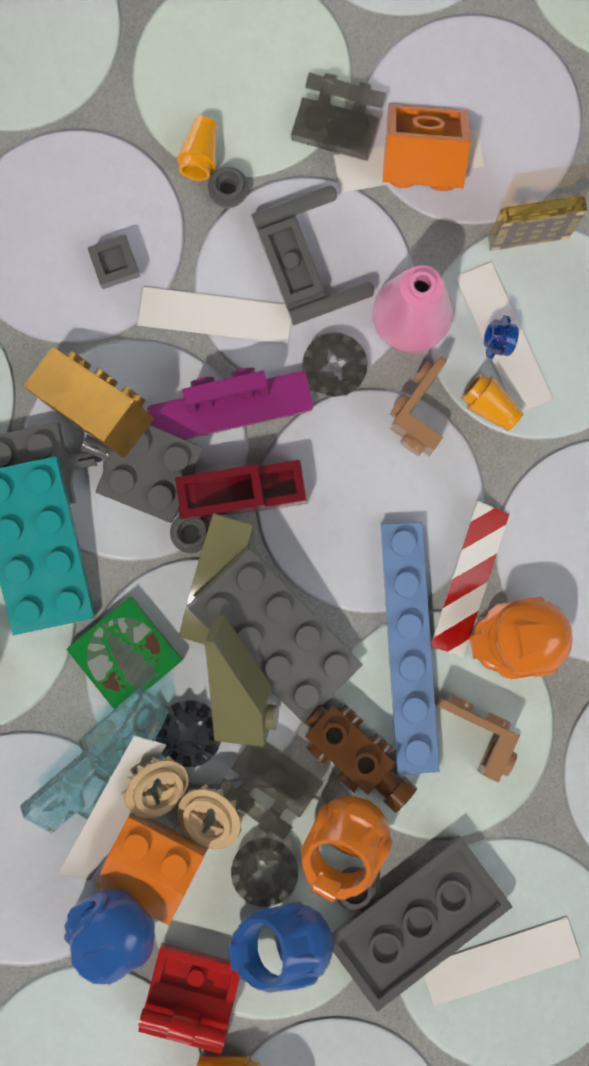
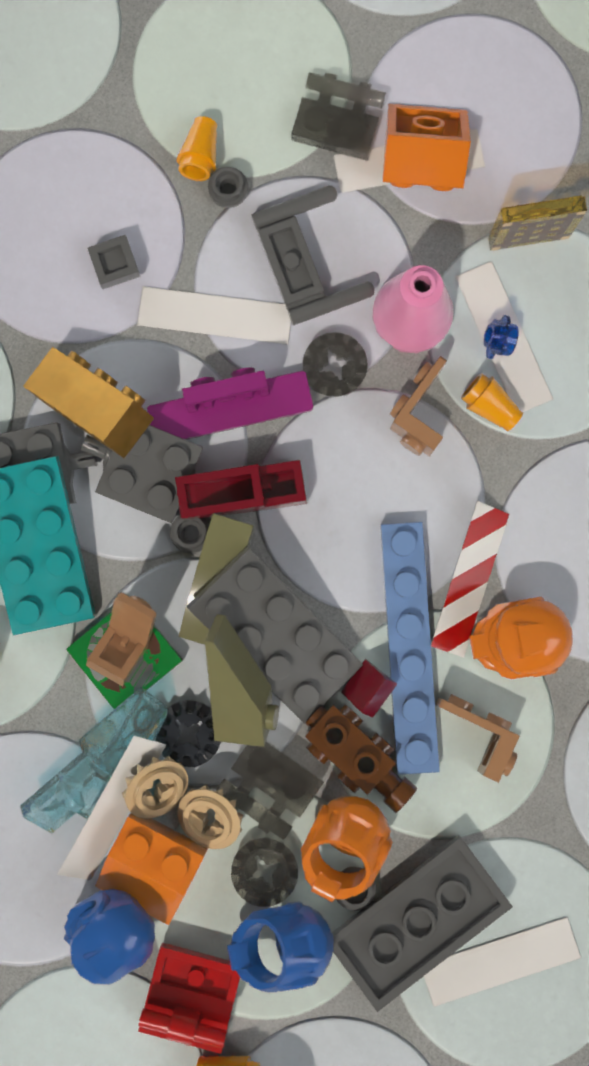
none -> medium nougat bracket [86,592,157,686]
none -> dark red slope [341,659,397,717]

